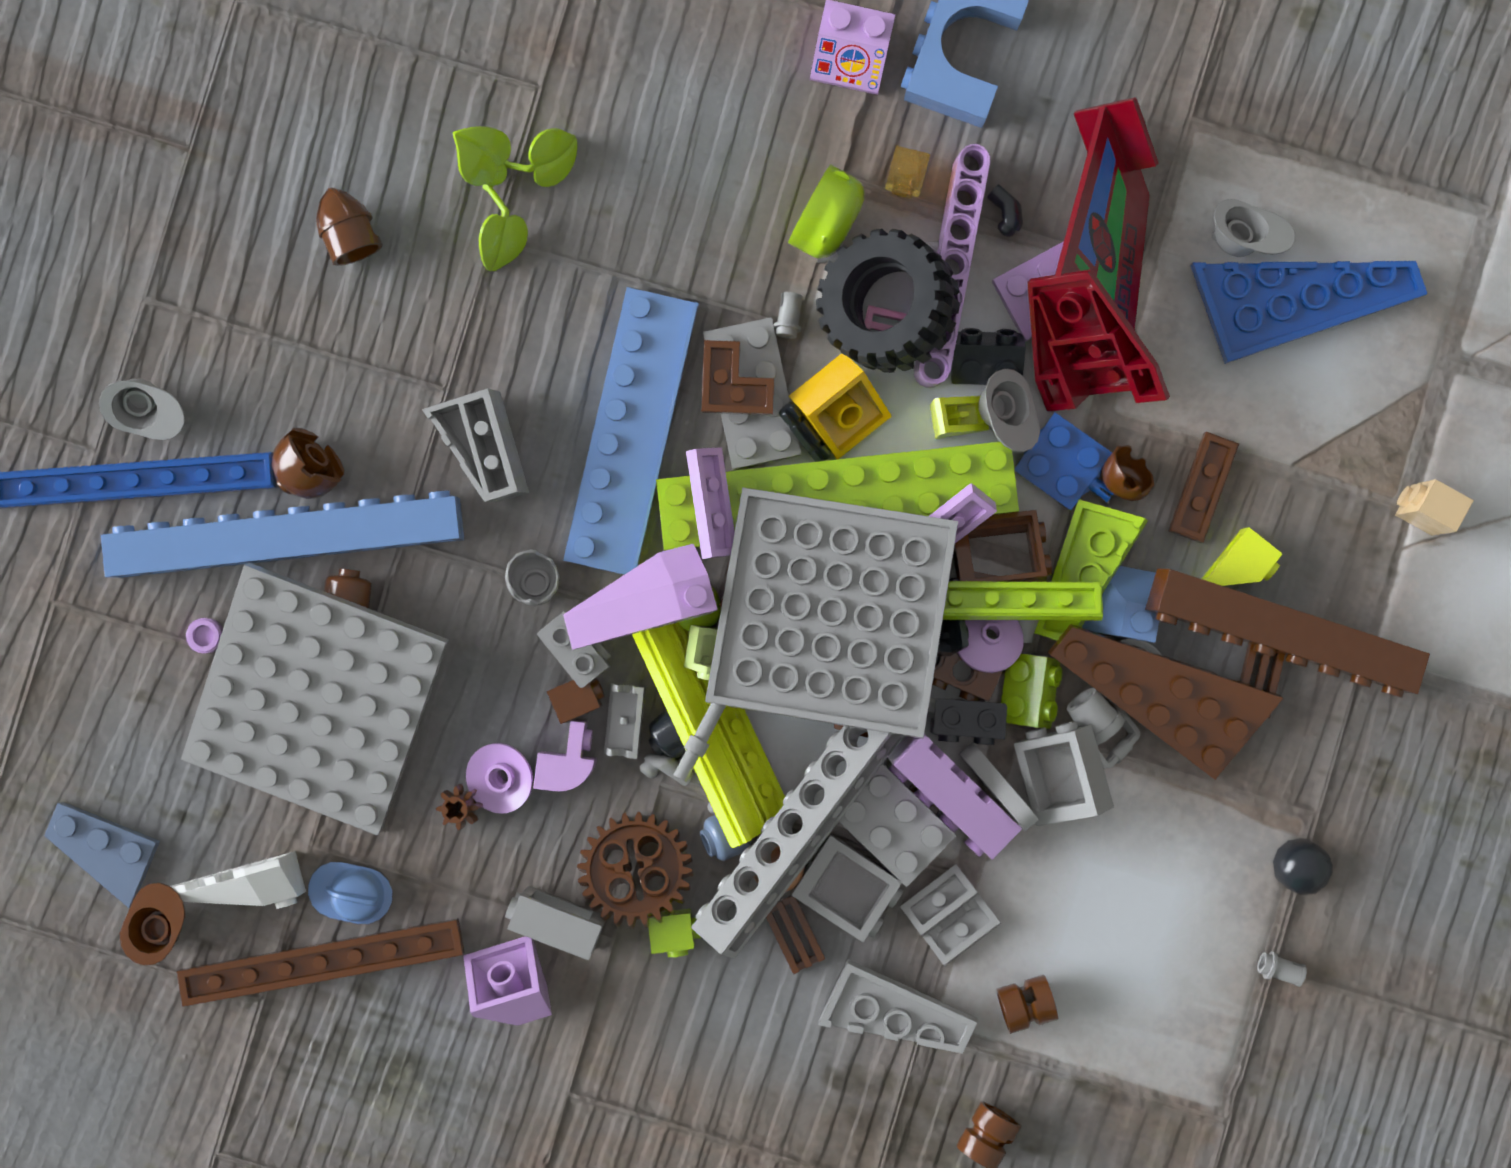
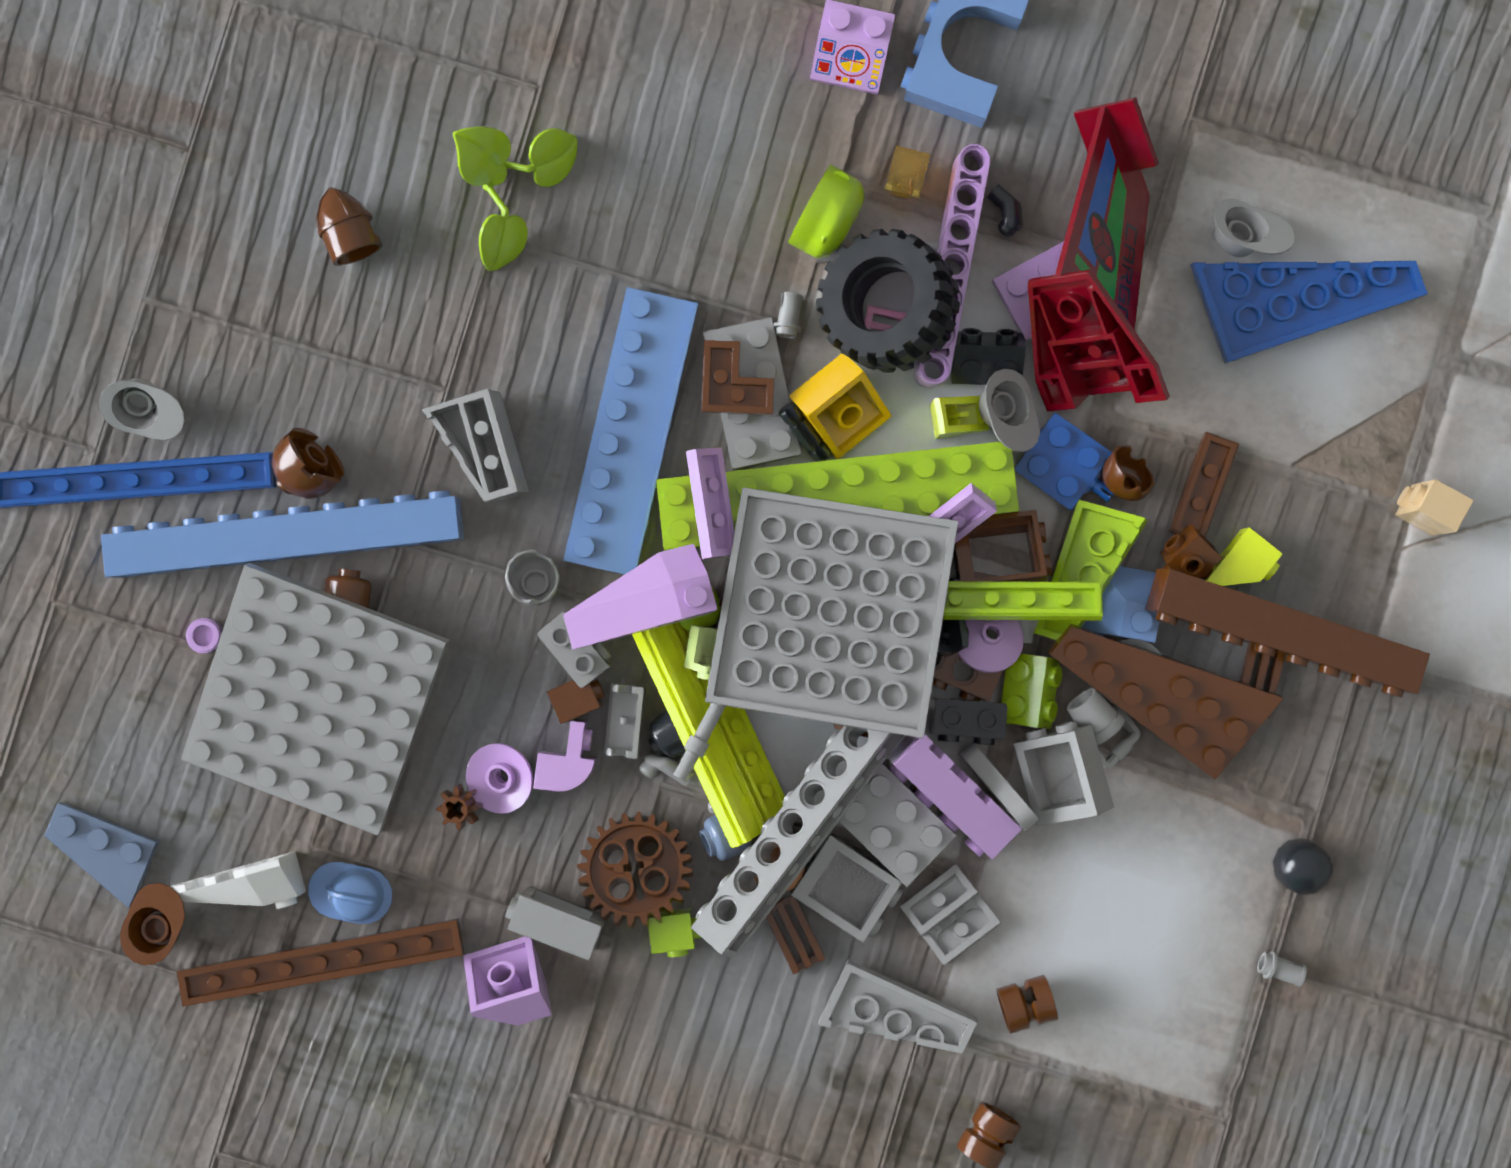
none -> reddish brown brick [1160,524,1223,580]

